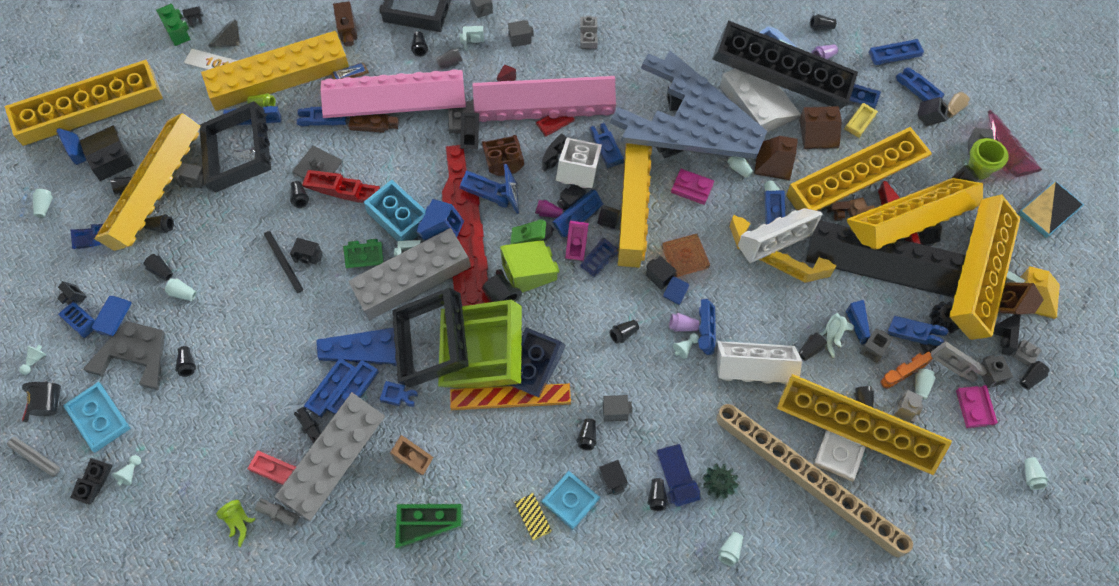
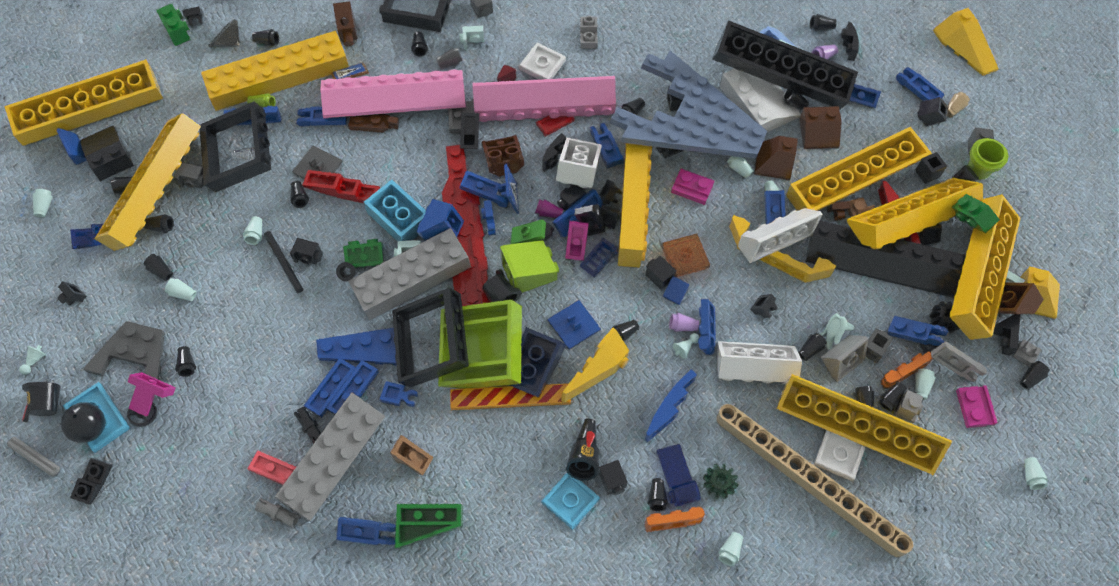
blue slope [58,301,95,339] -> none
blue slope [91,296,132,336] -> none
light aqua piece [113,455,141,486] -> none
white sticker [184,49,237,69] -> none
lime piece [216,500,256,548] -> none
dark grey brick [508,20,534,47] -> none
tile [514,493,552,541] -> none
dark grey brick [602,395,632,422] -> none
light yellow tile [844,103,878,138] -> none
blue slope [846,300,870,345] -> none
blue plate [869,39,924,66] -> none
dark grey brick [981,355,1013,388] -> none
clear pink wedge [987,109,1043,177] -> none
tile [1018,181,1084,238] -> none
none -> black helmet [60,402,106,443]
none -> dark pink piece [127,372,176,427]
none -> light aqua cone [243,216,262,245]
none -> black cone [252,29,279,47]
none -> black cone [336,262,356,281]
none -> blue hinge [336,517,396,545]
none -> blue plate [481,200,496,236]
none -> white plate [519,43,566,80]
none -> blue piece [547,300,601,350]
none -> yellow wedge [561,328,629,403]
none -> black hat [566,431,599,481]
none -> black slope [575,204,606,236]
none -> black tile [599,179,623,204]
none -> black cone [622,98,645,115]
none -> blue slope [645,369,697,443]
none -> orange hinge [645,506,705,532]
none -> black tile [750,294,777,318]
none -> black cone [783,88,809,110]
none -> light grey slope [821,335,868,382]
none -> black slope [841,22,859,61]
none -> black cone [878,381,907,412]
none -> black brick [915,152,947,184]
none -> yellow wedge [933,8,999,76]
none -> green brick [952,194,1000,233]

